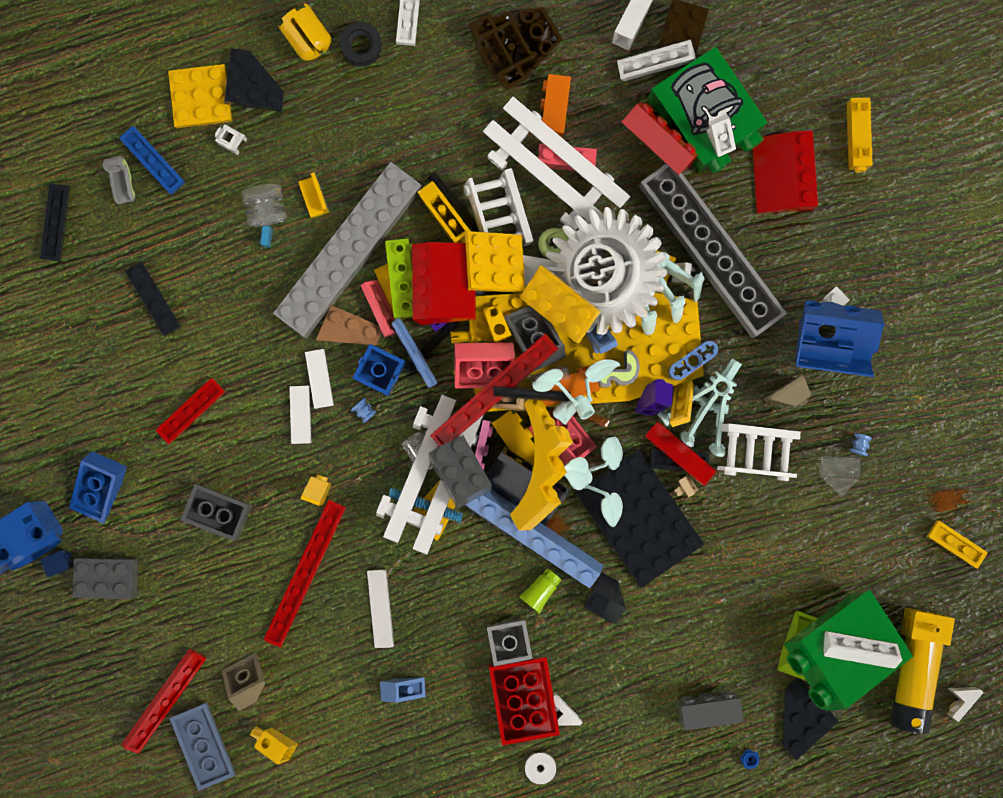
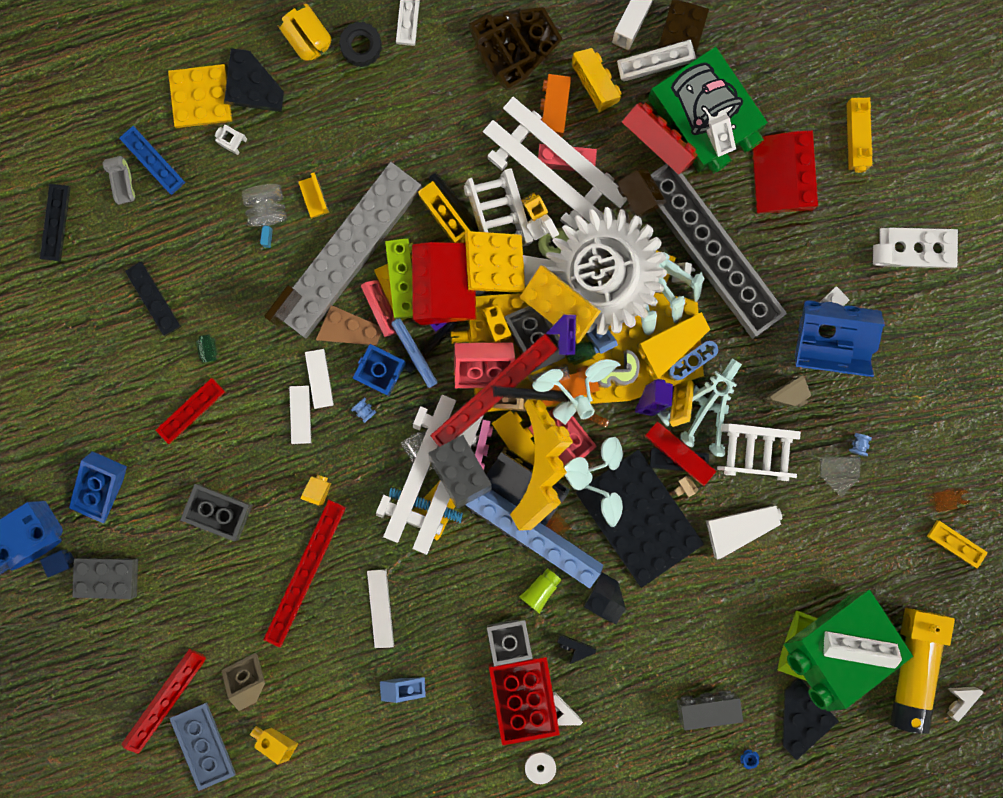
none -> clear green brick [195,334,218,363]
none -> dark brown tile [264,285,302,327]
none -> yellow leg [521,193,548,221]
none -> white slope [527,214,559,240]
none -> dark purple slope [546,315,576,355]
none -> black slope [557,634,597,664]
none -> clear green brick [566,341,596,366]
none -> yellow slope [571,48,621,113]
none -> dark brown brick [617,169,667,216]
none -> yellow slope [637,312,710,379]
none -> white slope [706,505,782,559]
none -> white hinge [873,228,958,268]

